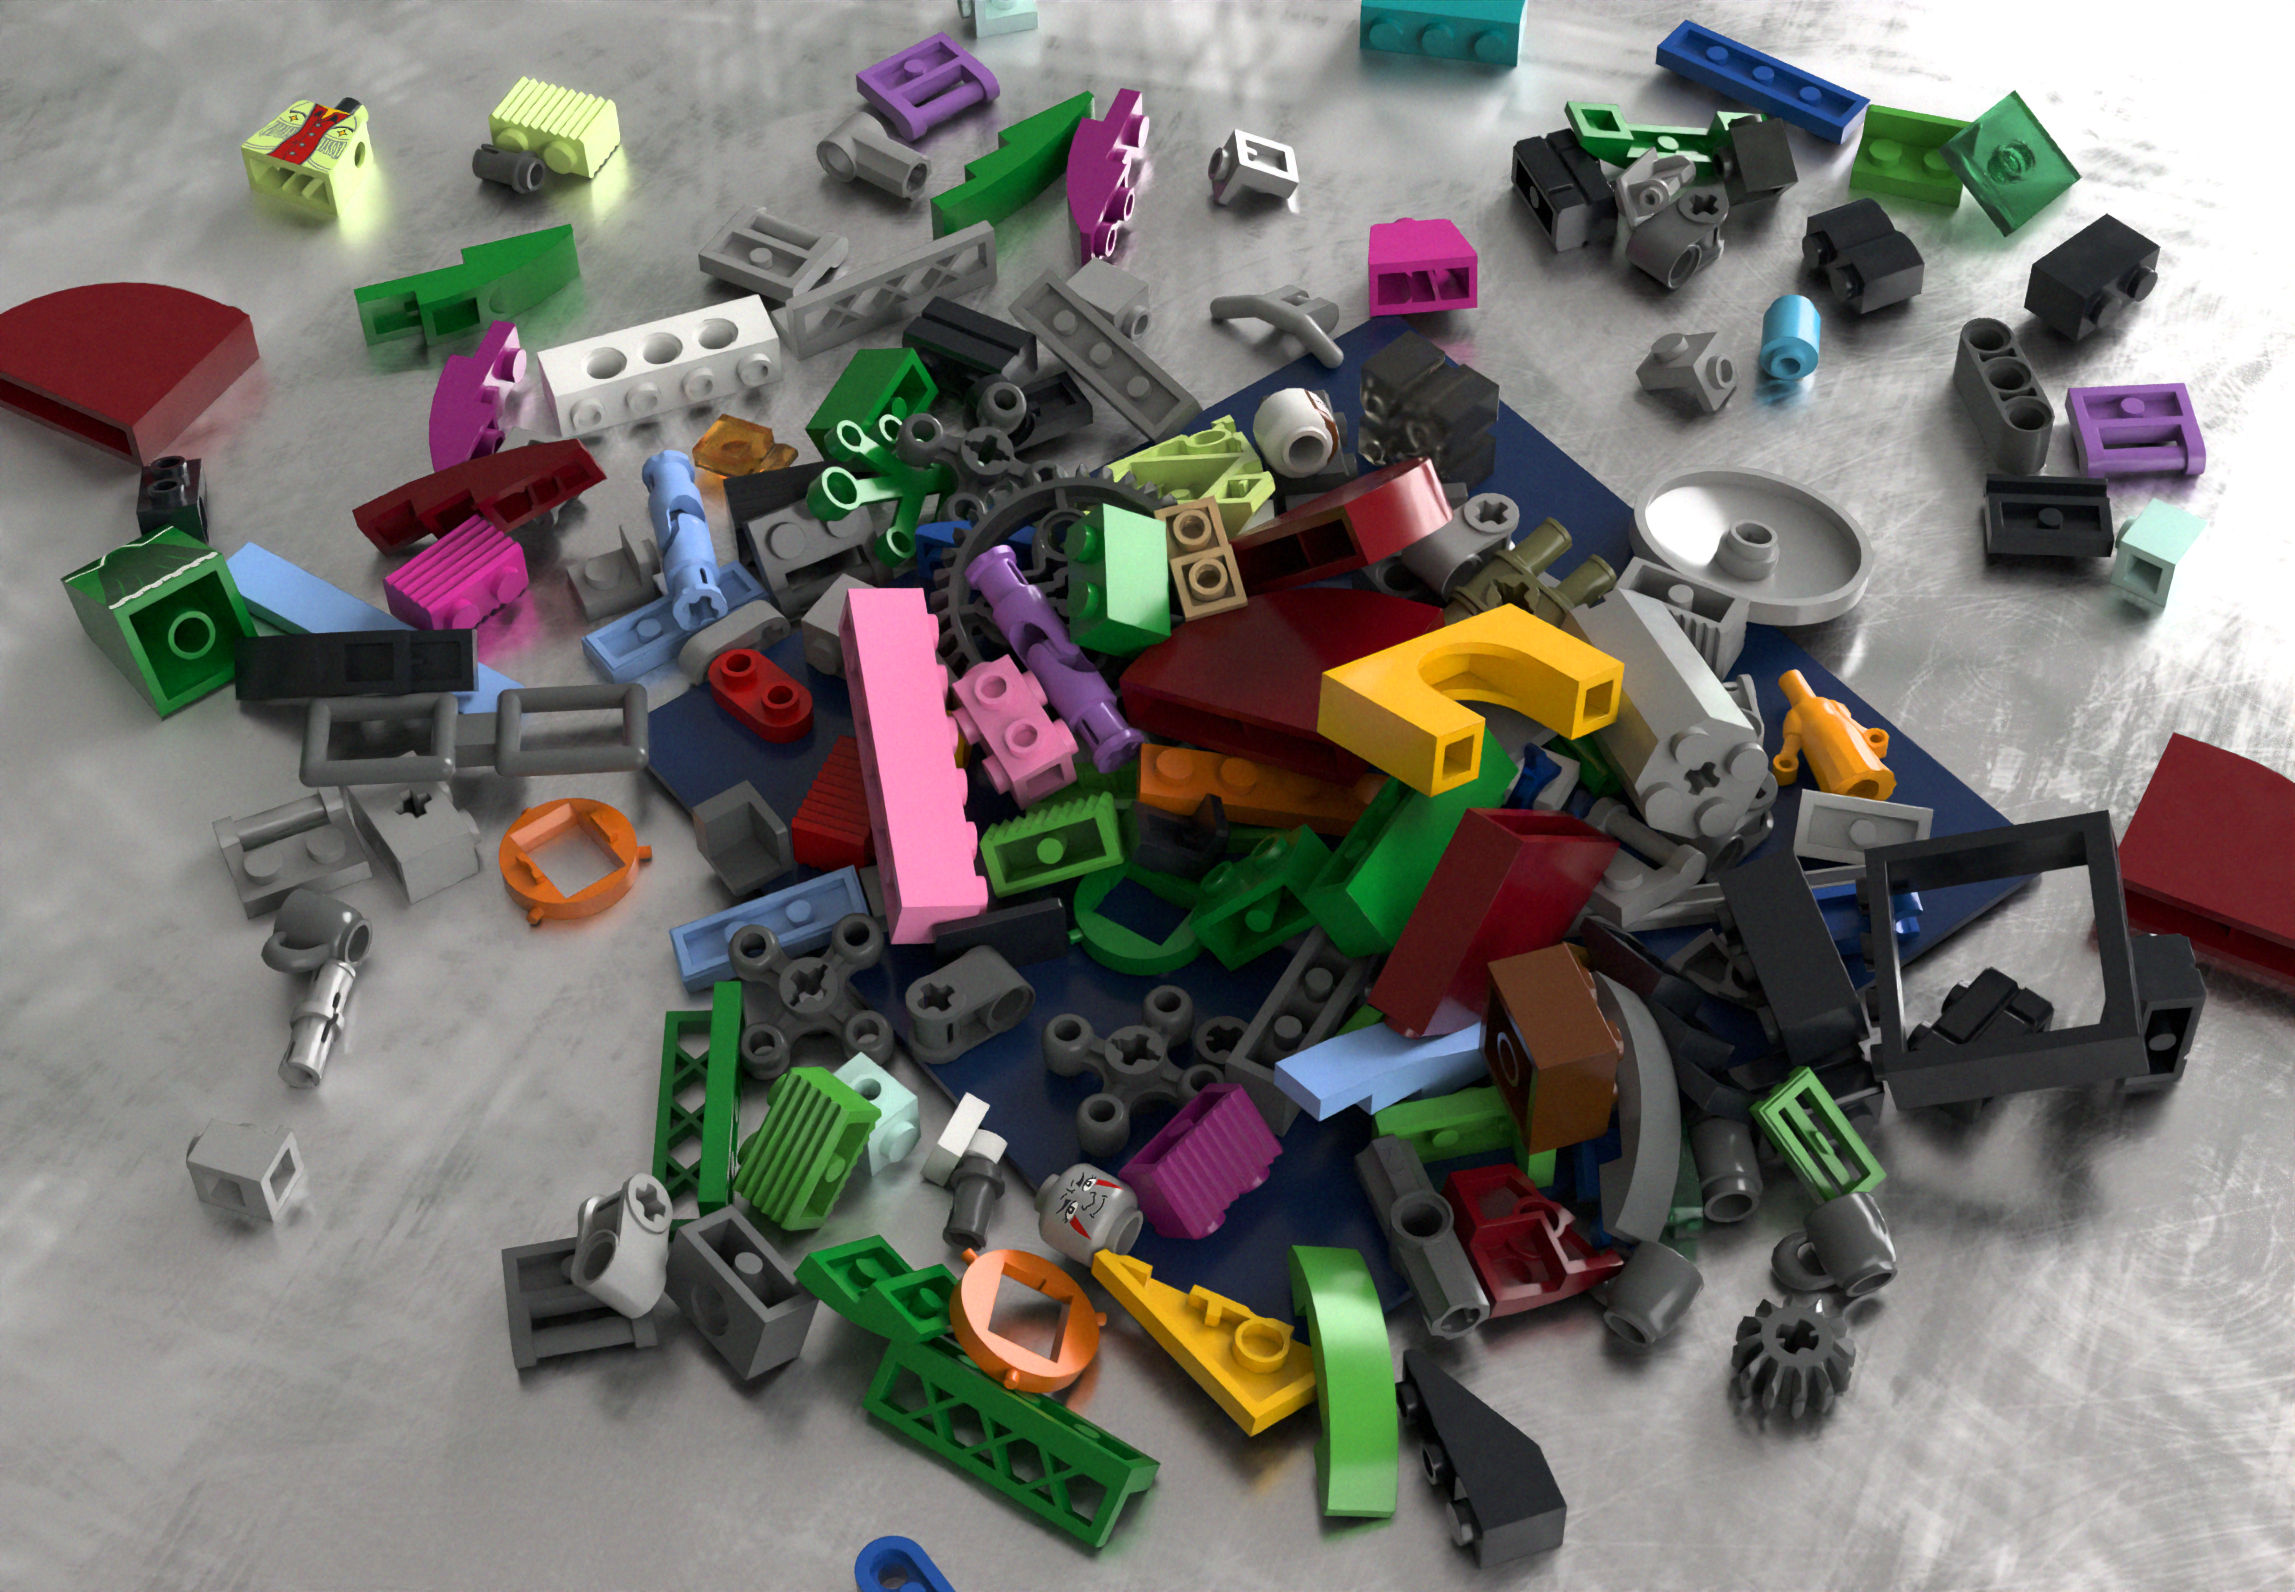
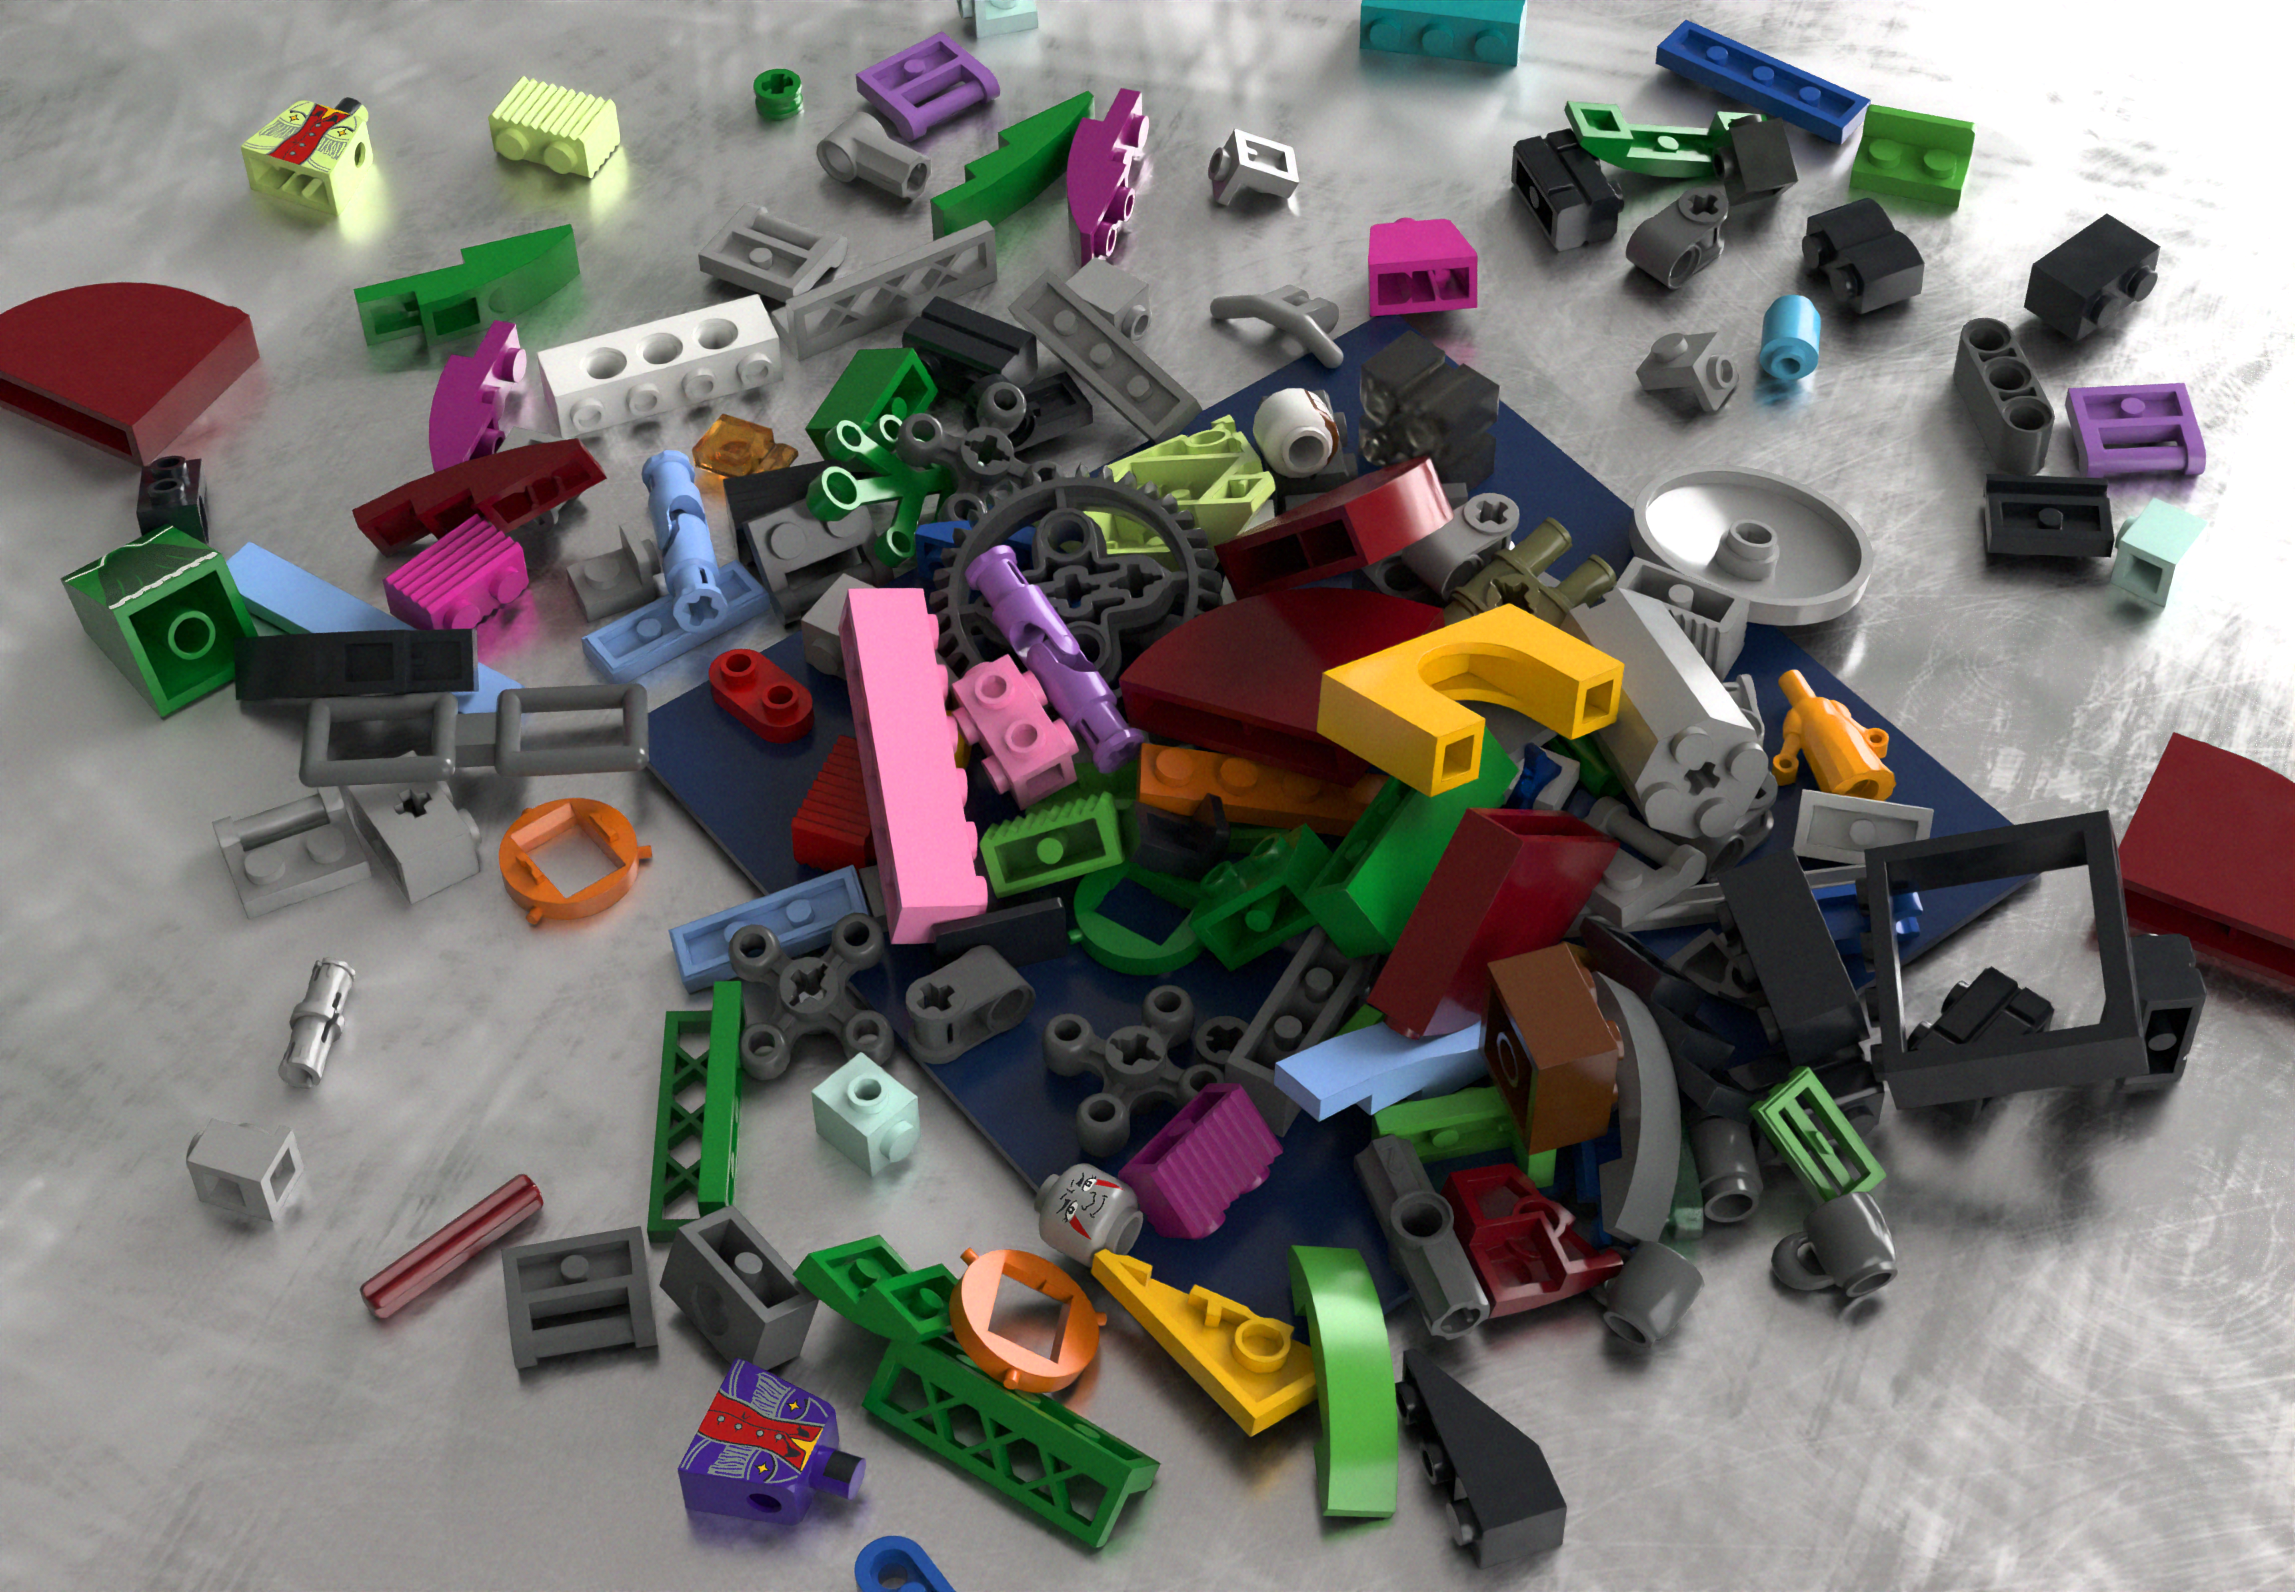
dark grey piece [261,888,373,973] -> none
dark grey pin [472,144,546,194] -> none
light grey piece [570,1173,673,1319] -> none
light grey beam [678,600,791,687] -> none
dark grey panel [691,780,793,896] -> none
bright green brick [731,1067,882,1231] -> none
white tile [919,1092,1008,1187] -> none
dark grey pin [942,1158,1006,1252] -> none
green brick [1064,503,1171,660] -> none
tan slope [1154,495,1248,622] -> none
light grey hinge [1615,147,1696,232] -> none
dark grey gear [1731,1292,1856,1421] -> none
clear green plate [1937,90,2082,238] -> none
none -> axle [359,1174,544,1319]
none -> torso [678,1357,866,1526]
none -> green bush [753,69,803,120]

